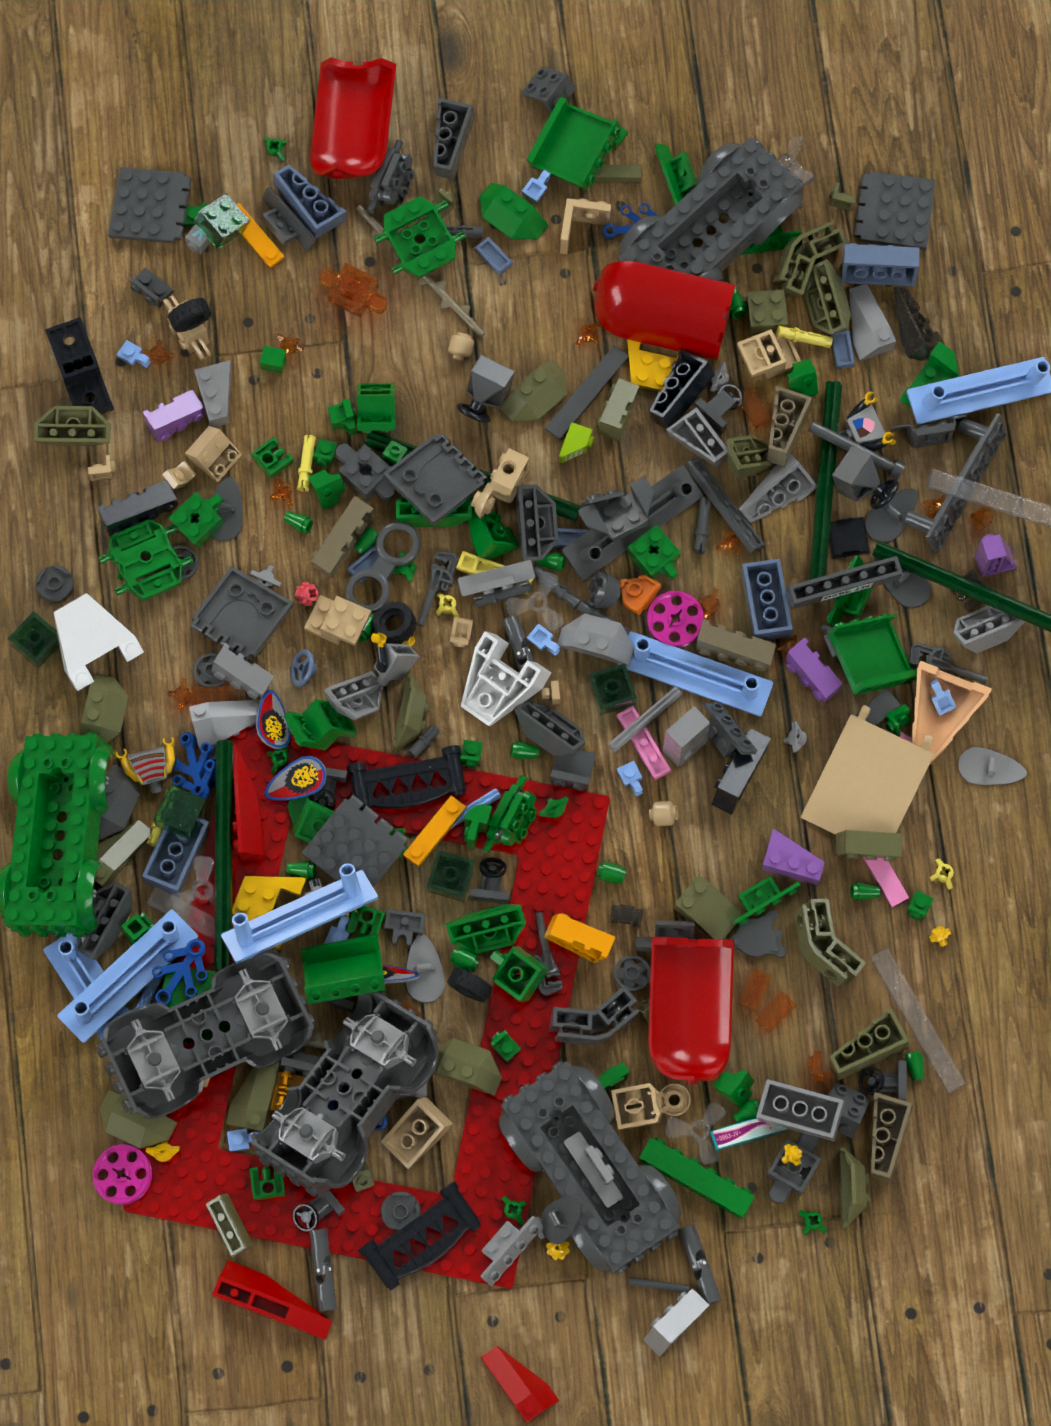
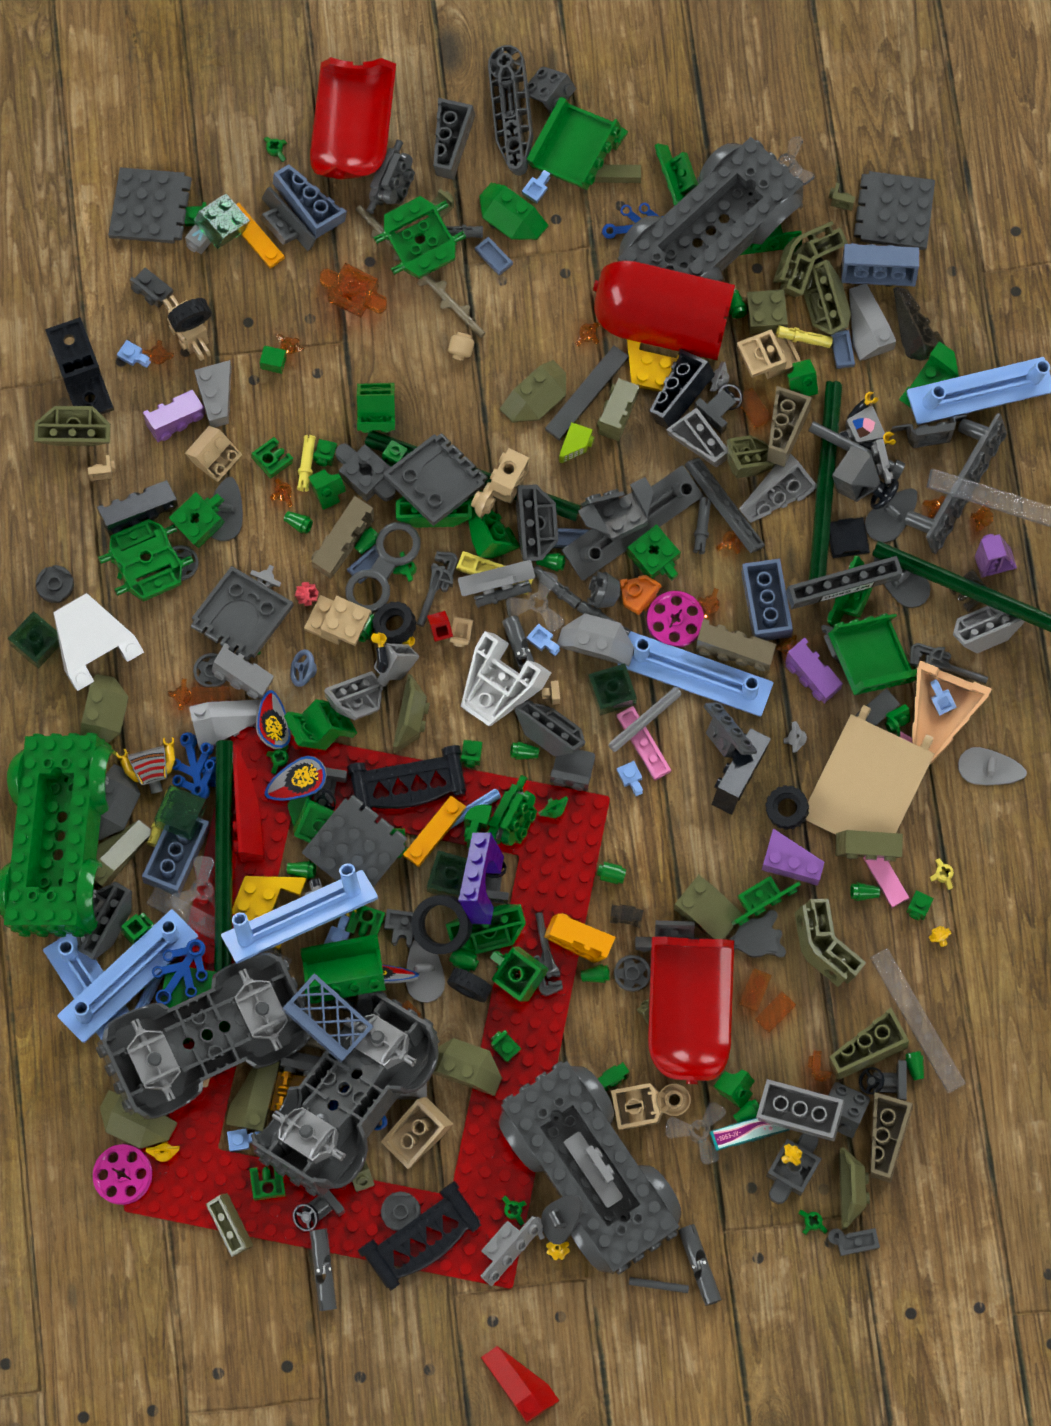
tan bracket [162,461,196,489] -> none
red wedge [212,1260,333,1340] -> none
green brick [328,399,357,436] -> none
dark grey axle [407,725,440,759] -> none
light yellow piece [435,592,460,617] -> none
dark grey piece [456,355,515,423] -> none
dark grey brick [549,986,639,1046] -> none
tan bracket [560,198,611,255] -> none
green brick [638,1137,755,1220] -> none
wedge [643,1288,710,1357] -> none
tan head [649,801,678,827] -> none
light grey brick [662,706,710,768] -> none
none -> sand blue fence [282,973,374,1063]
none -> black tyre [411,895,473,954]
none -> red brick [427,611,453,642]
none -> dark purple arch [458,833,504,924]
none -> dark grey beam [488,45,534,176]
none -> green cone [581,964,610,983]
none -> black tyre [766,785,809,830]
none -> dark grey hinge [828,1228,880,1257]
none -> light grey hinge [871,439,893,484]

